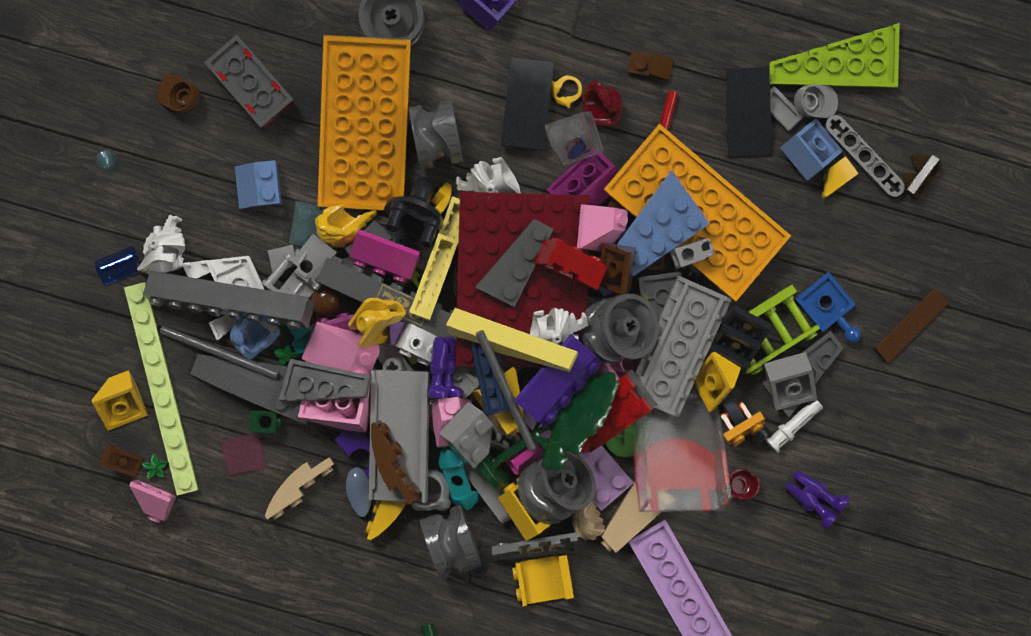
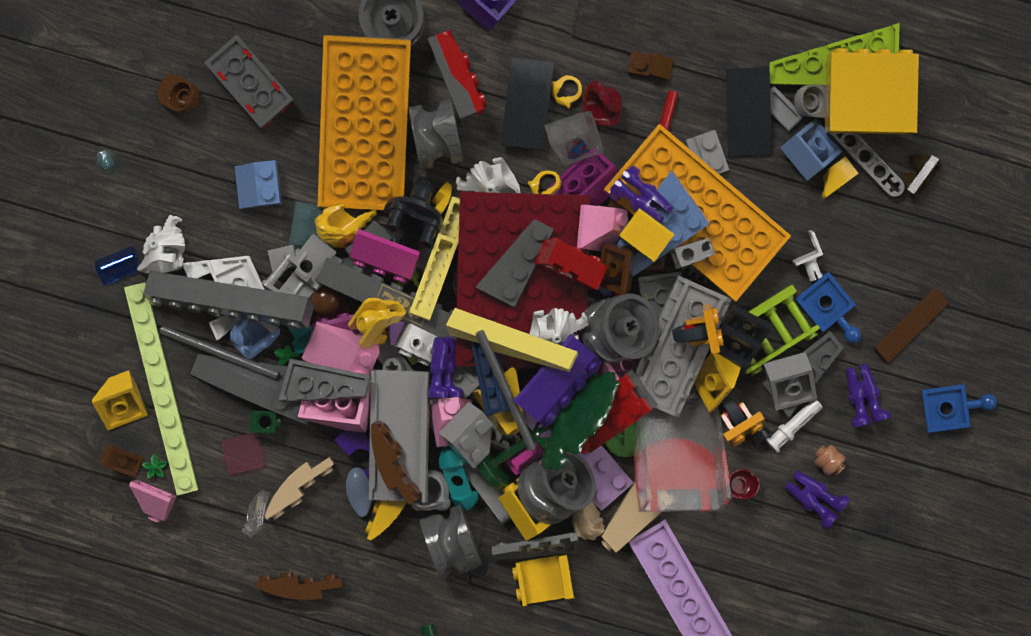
none -> clear arm [242,490,270,537]
none -> reddish brown slope [254,571,344,600]
none -> piece [428,30,487,122]
none -> yellow piece [528,171,561,194]
none -> dark purple piece [609,166,674,224]
none -> yellow slope [619,208,675,262]
none -> light orange plate [672,303,724,354]
none -> light grey plate [685,130,729,174]
none -> white bracket [792,230,823,281]
none -> nougat piece [814,445,845,476]
none -> yellow brick [825,48,919,135]
none -> dark purple piece [846,363,892,428]
none -> blue plate [921,384,997,433]

